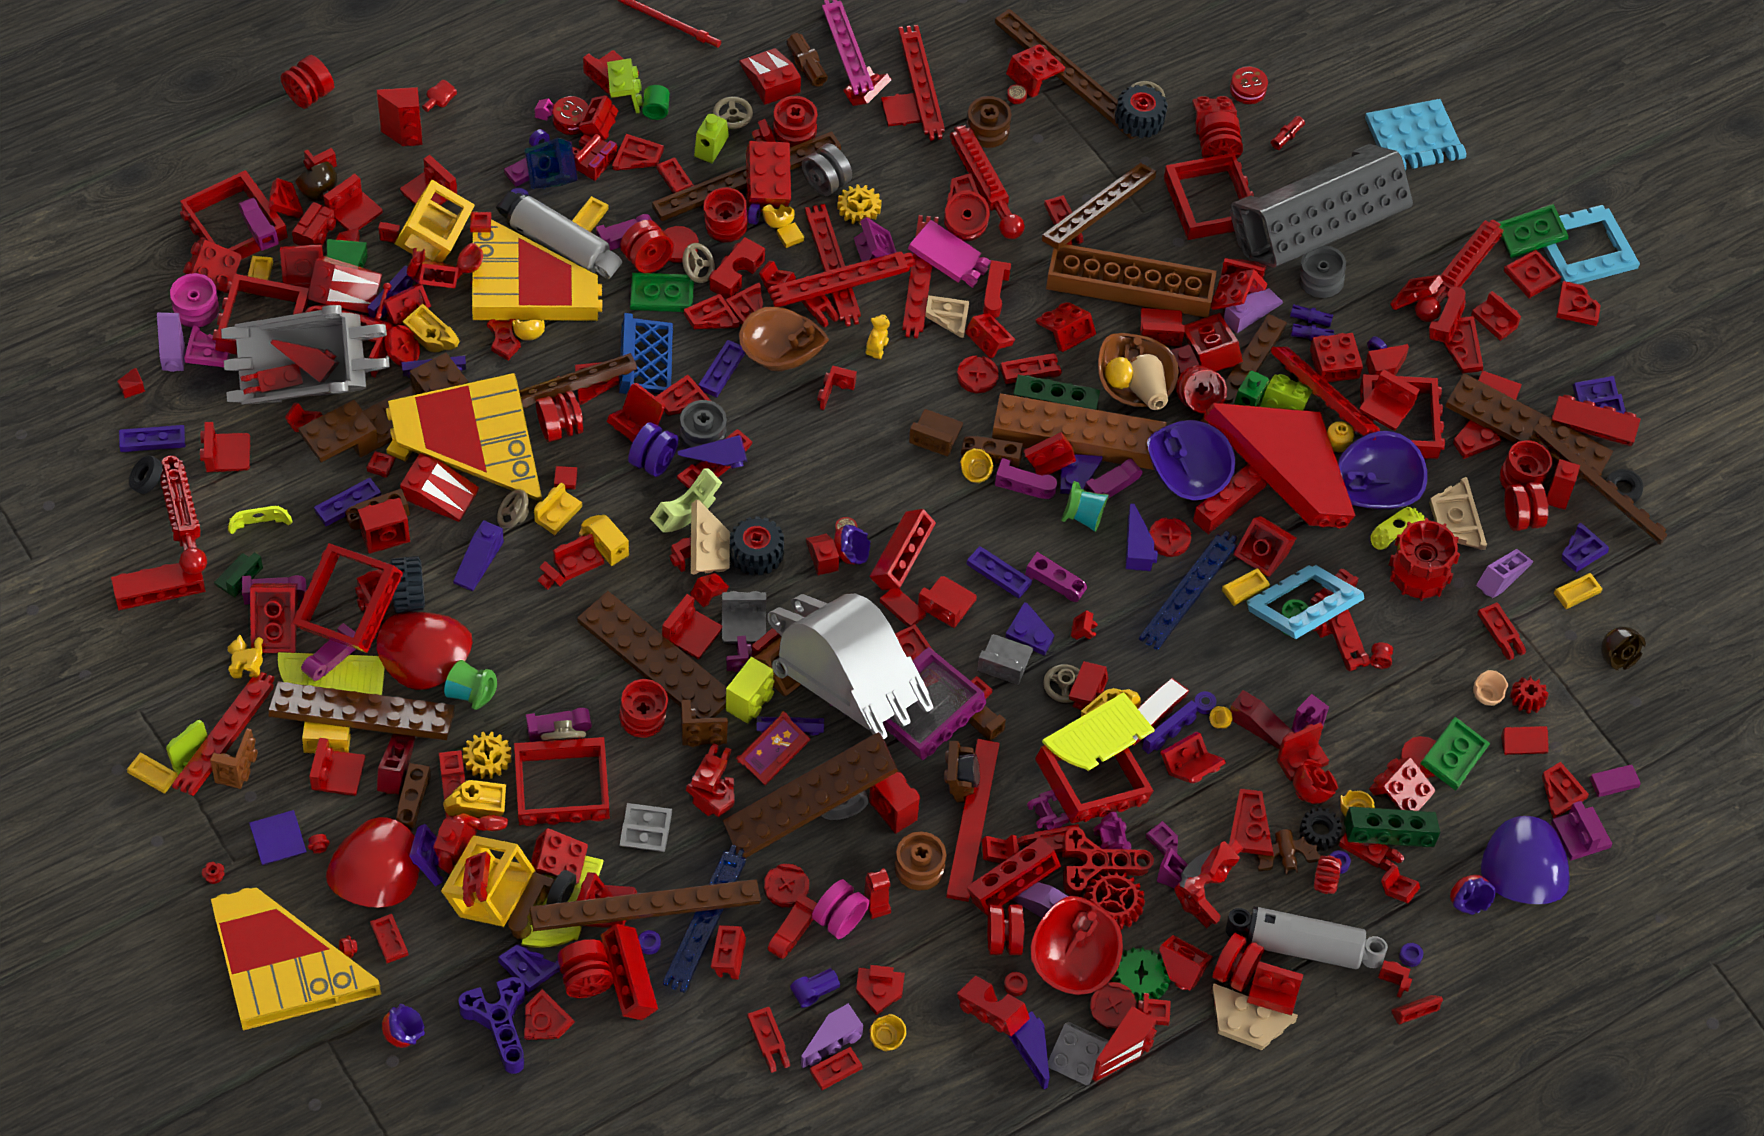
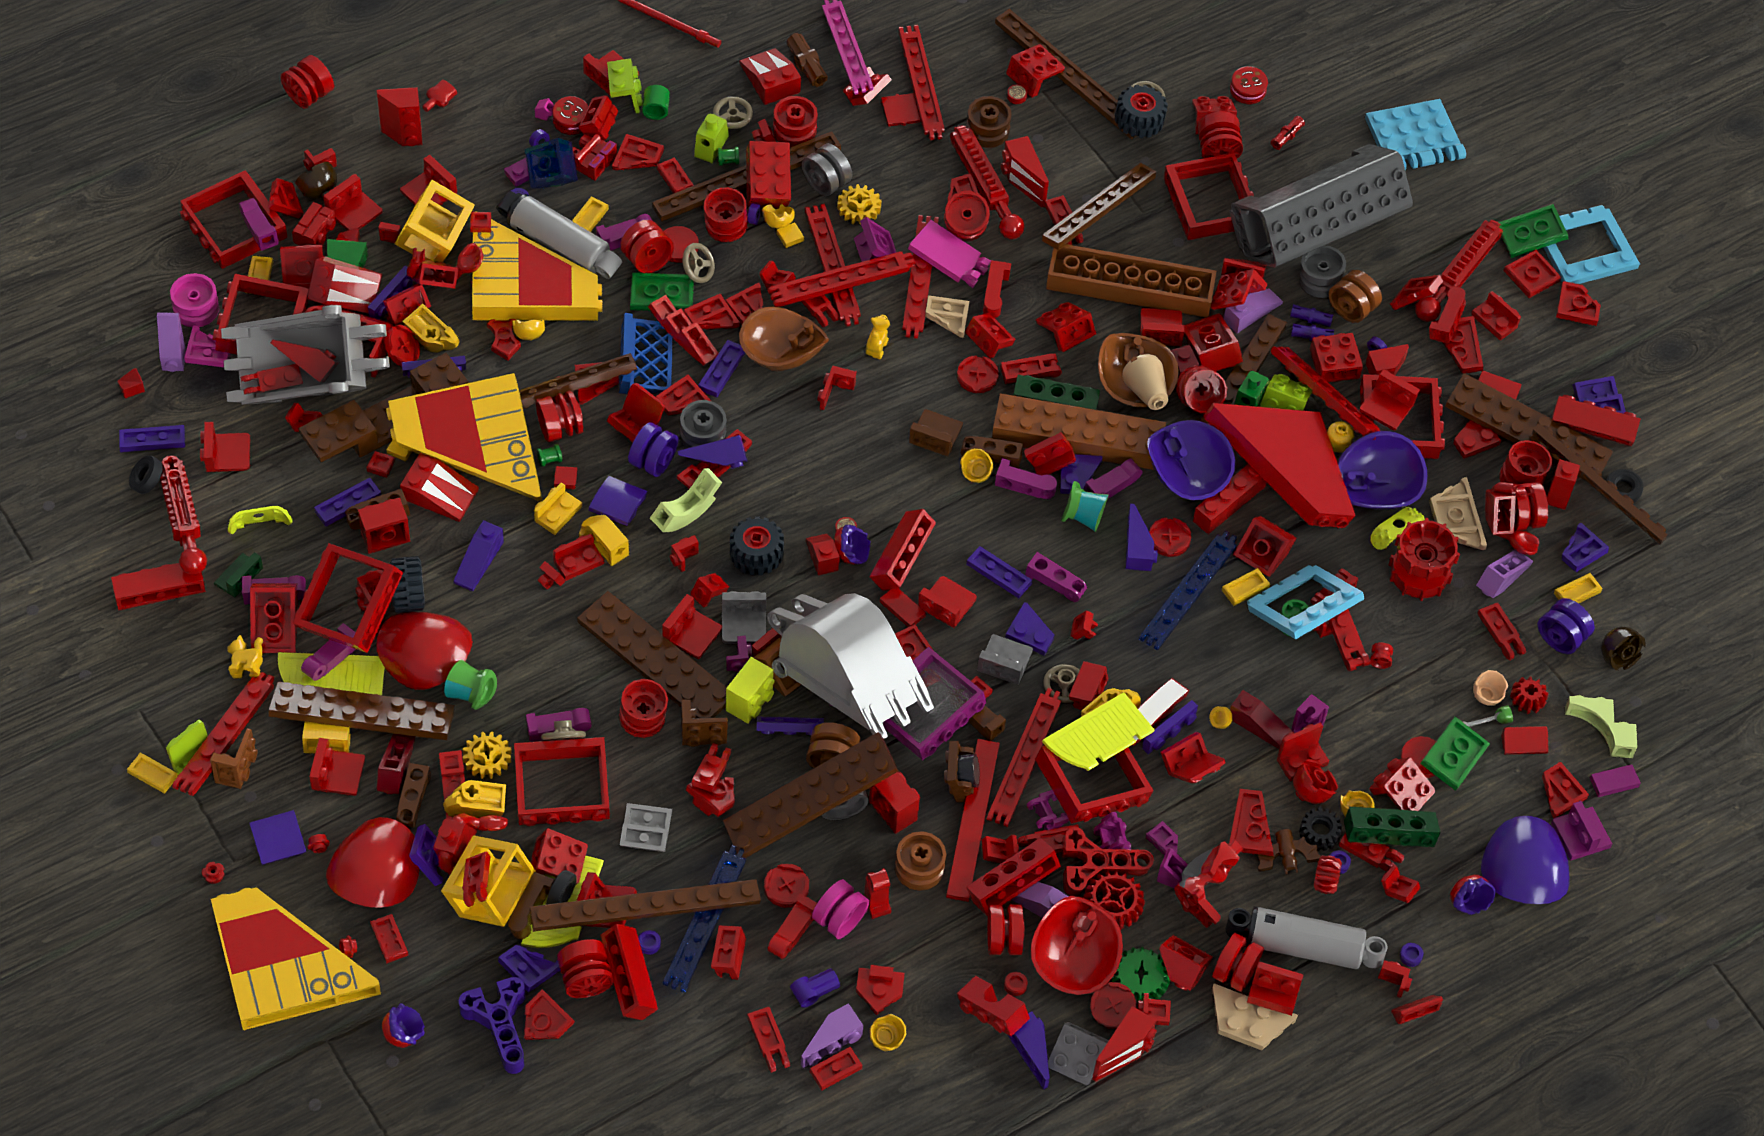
red bracket [183,239,241,293] -> none
red hinge [375,283,391,321] -> none
dark tan piece [497,489,529,529] -> none
tan wing [691,500,730,574] -> none
red arch [709,237,765,299] -> none
door [736,711,811,785] -> none
yellow hair [1105,357,1133,389] -> none
dark purple tile [1194,691,1217,714] -> none
none -> green bush [536,443,563,467]
none -> dark purple slope [588,476,647,526]
none -> red slope [648,295,719,366]
none -> green bush [718,146,739,166]
none -> dark orange wheel [806,723,860,768]
none -> red hinge [987,688,1062,827]
none -> red slope [1001,136,1049,208]
none -> dark orange wheel [1329,270,1382,323]
none -> bright green hinge [1463,705,1513,727]
none -> red torso [1485,482,1539,555]
none -> dark purple wheel [1537,598,1595,654]
none -> yellowish green arch [1565,695,1637,758]

